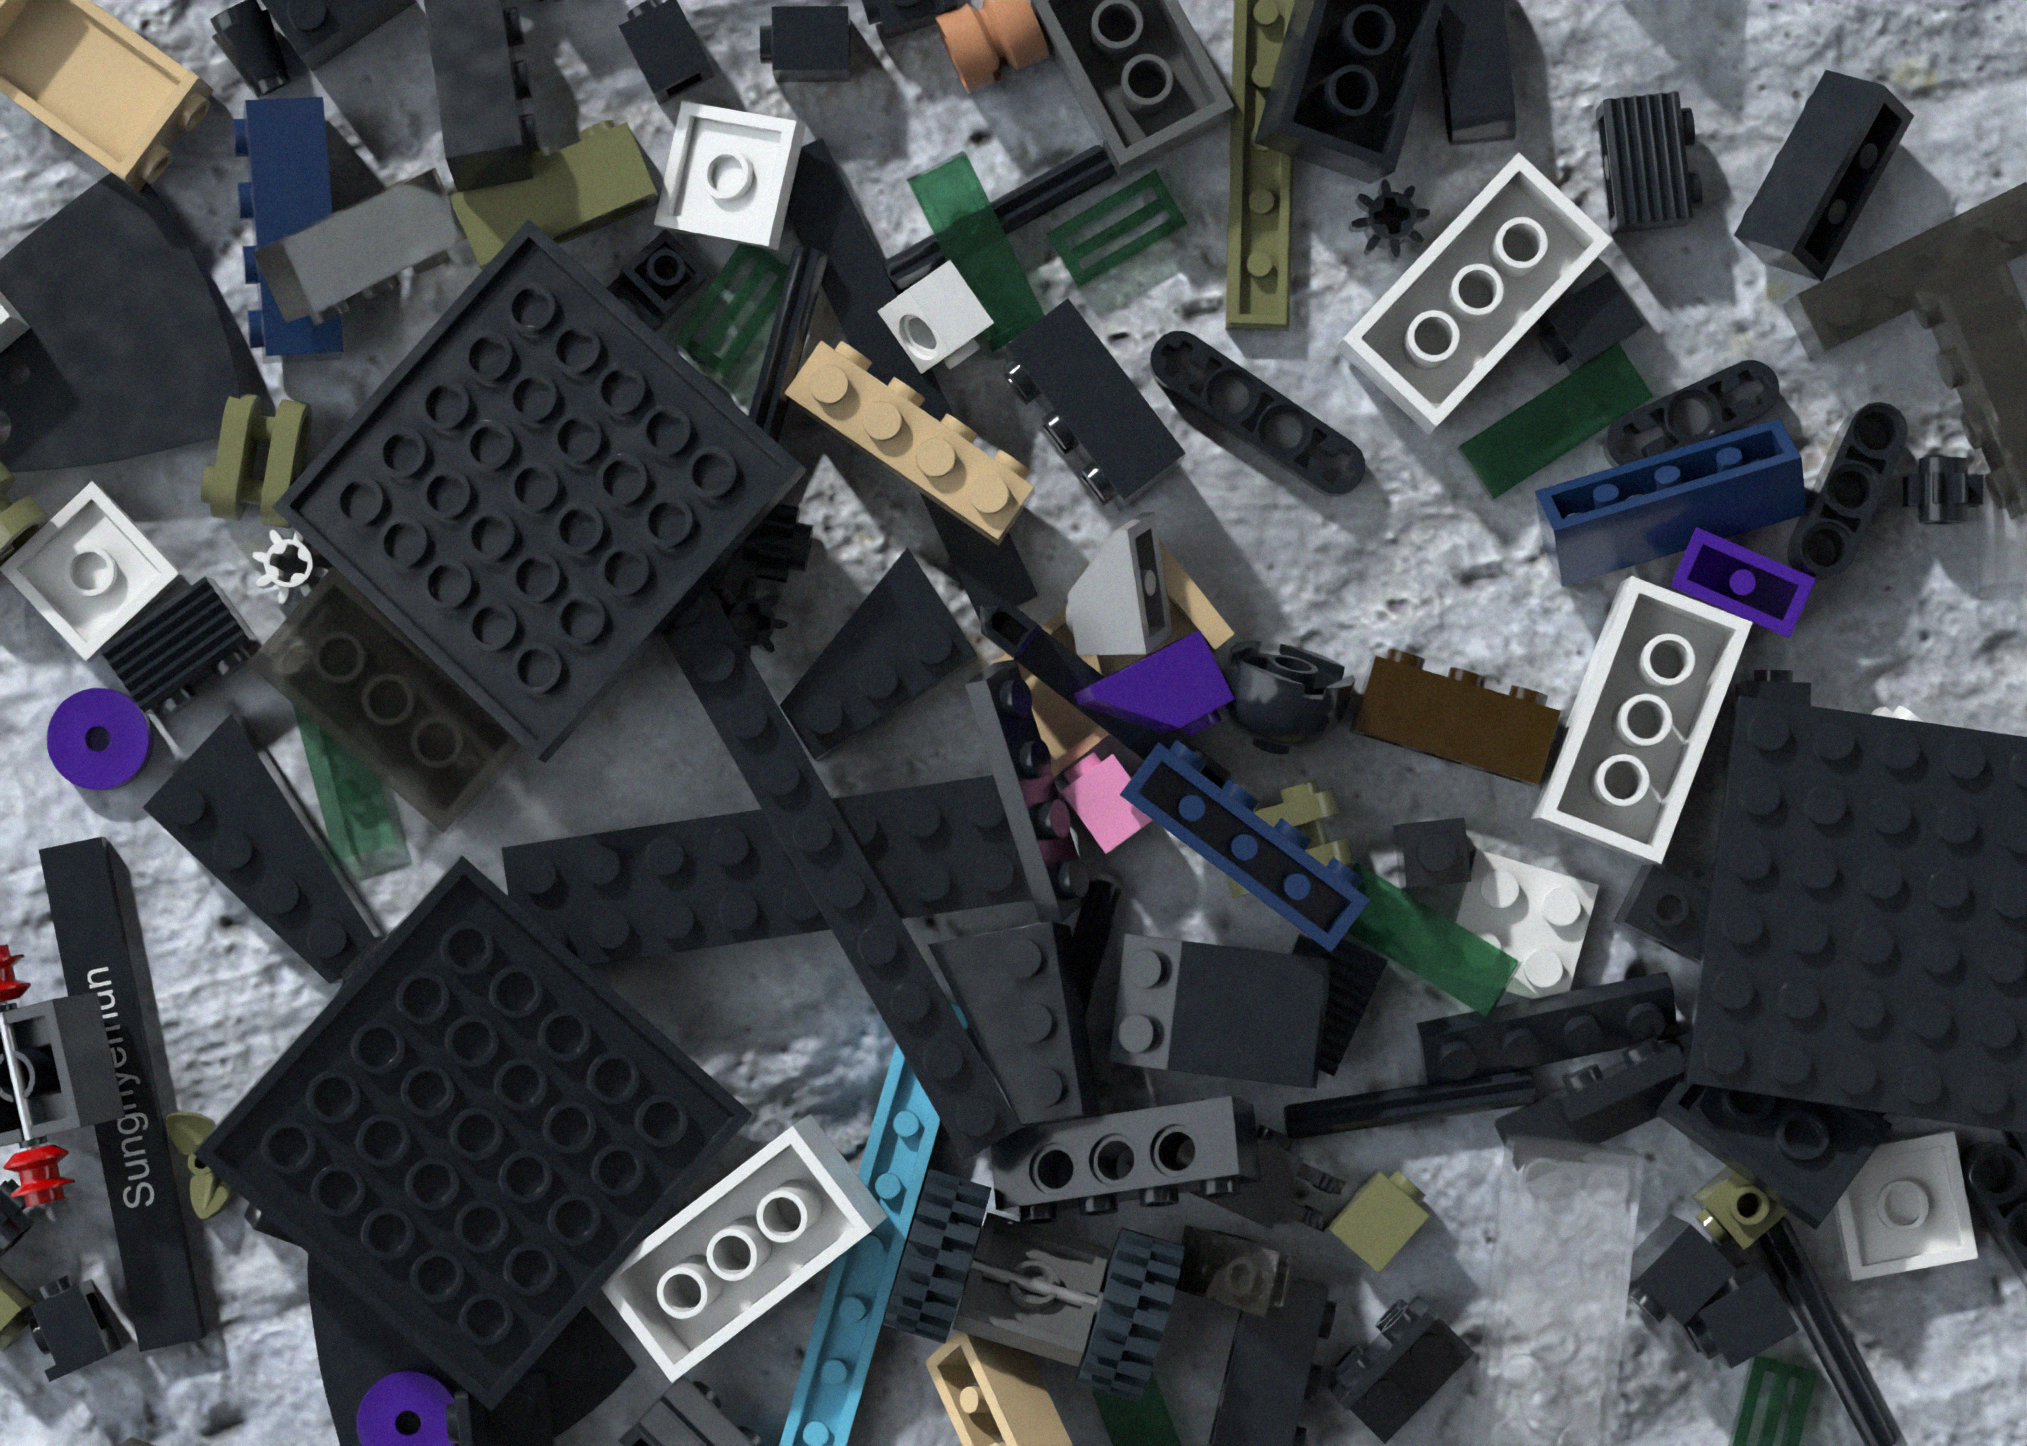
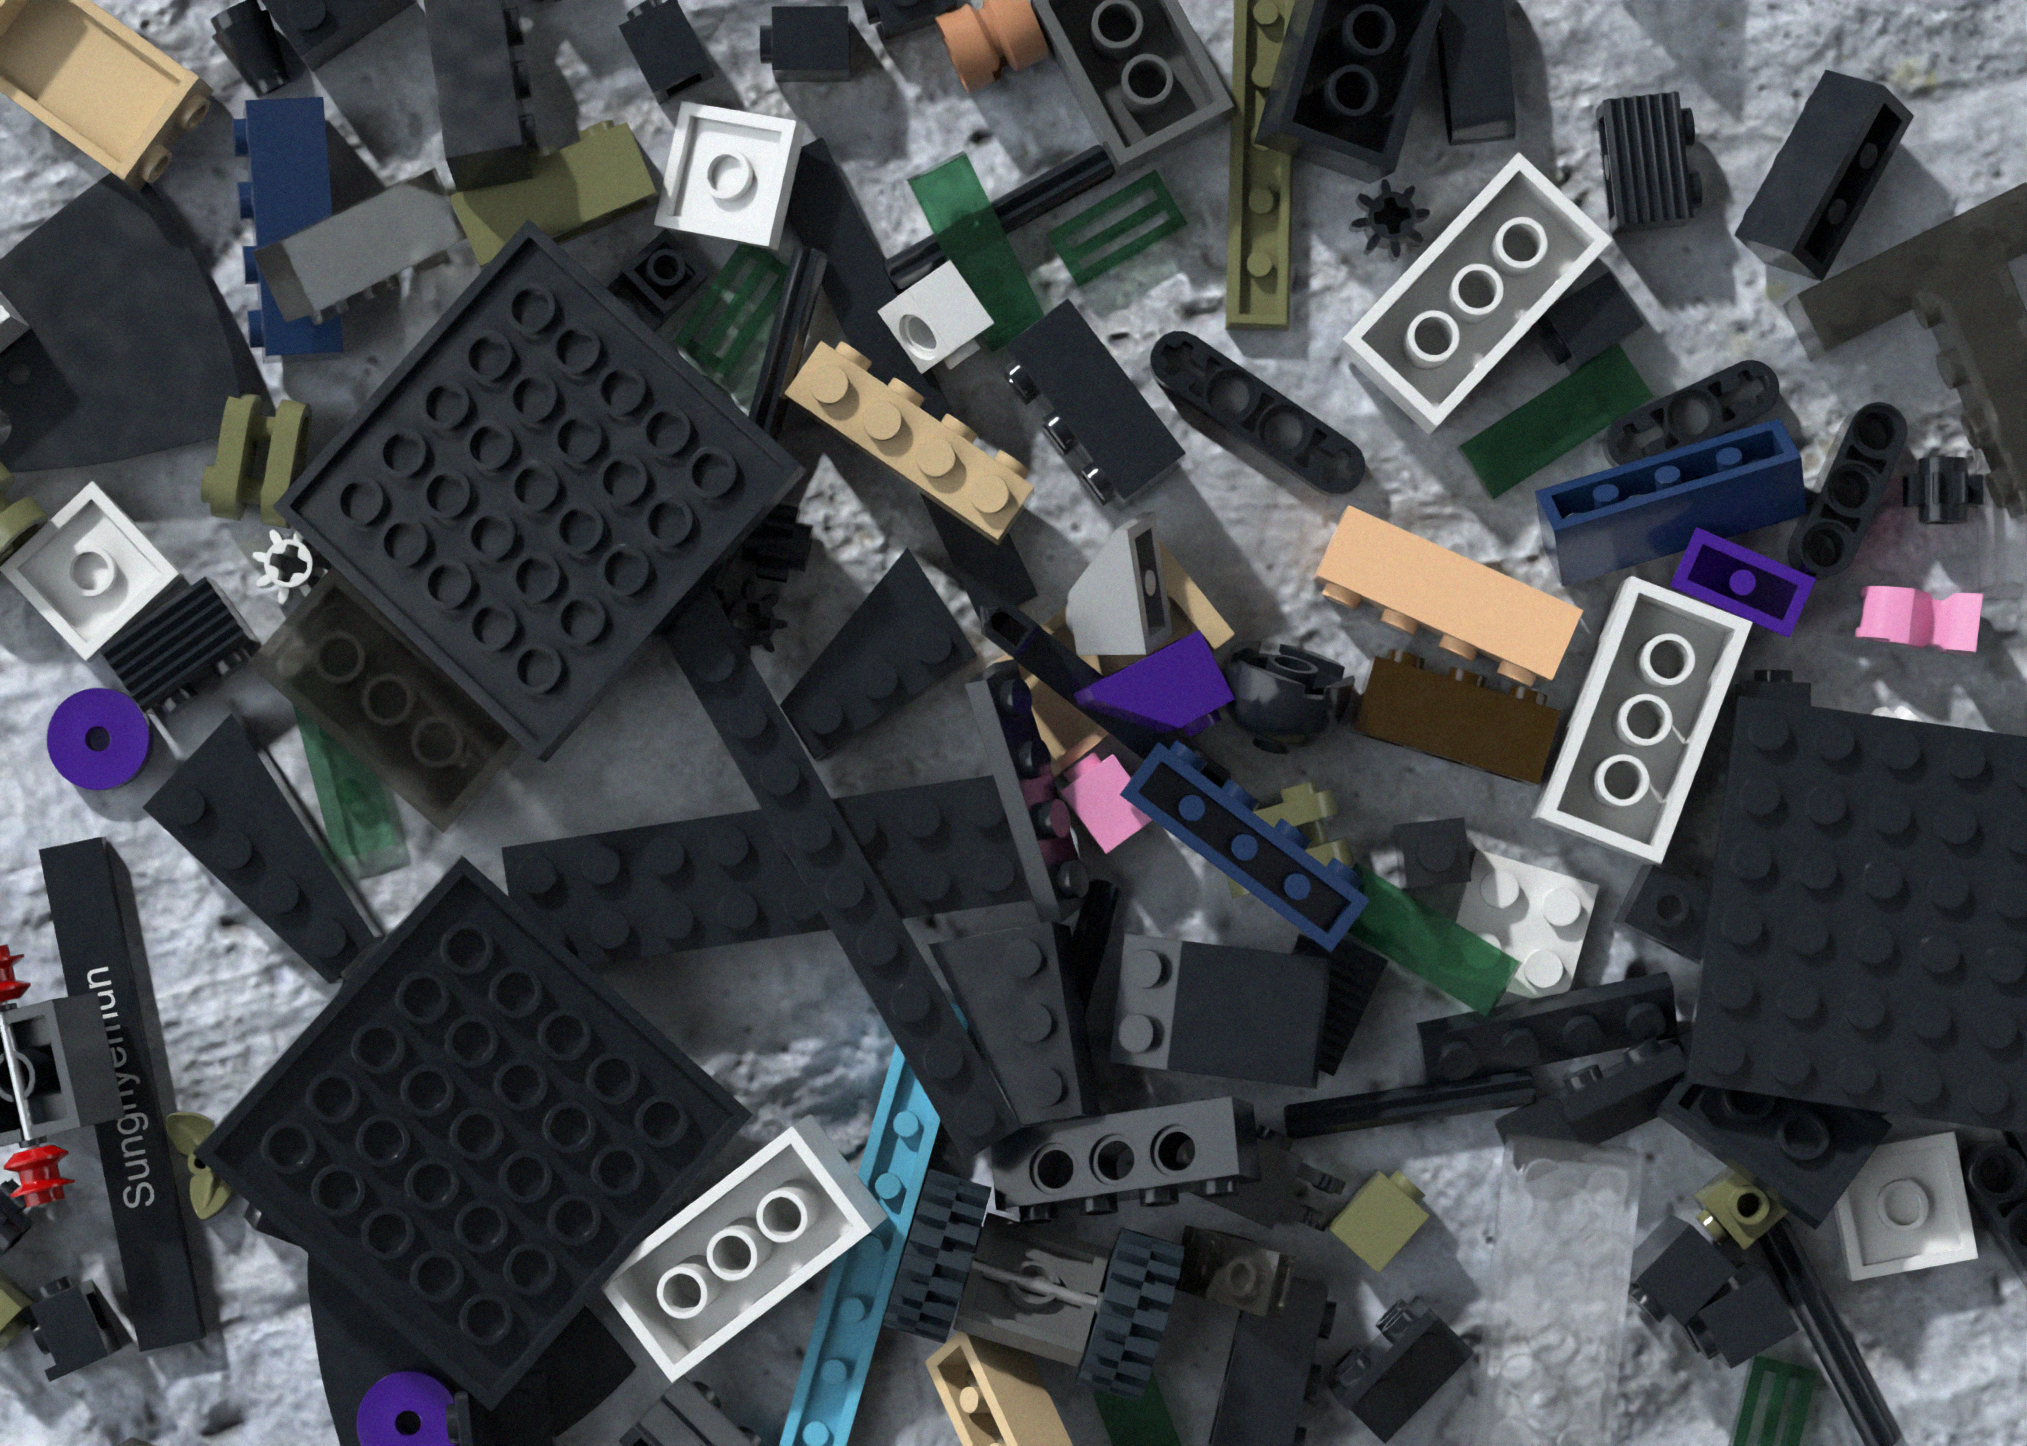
none -> light nougat brick [1313,505,1583,688]
none -> bright pink leg [1855,586,1983,657]

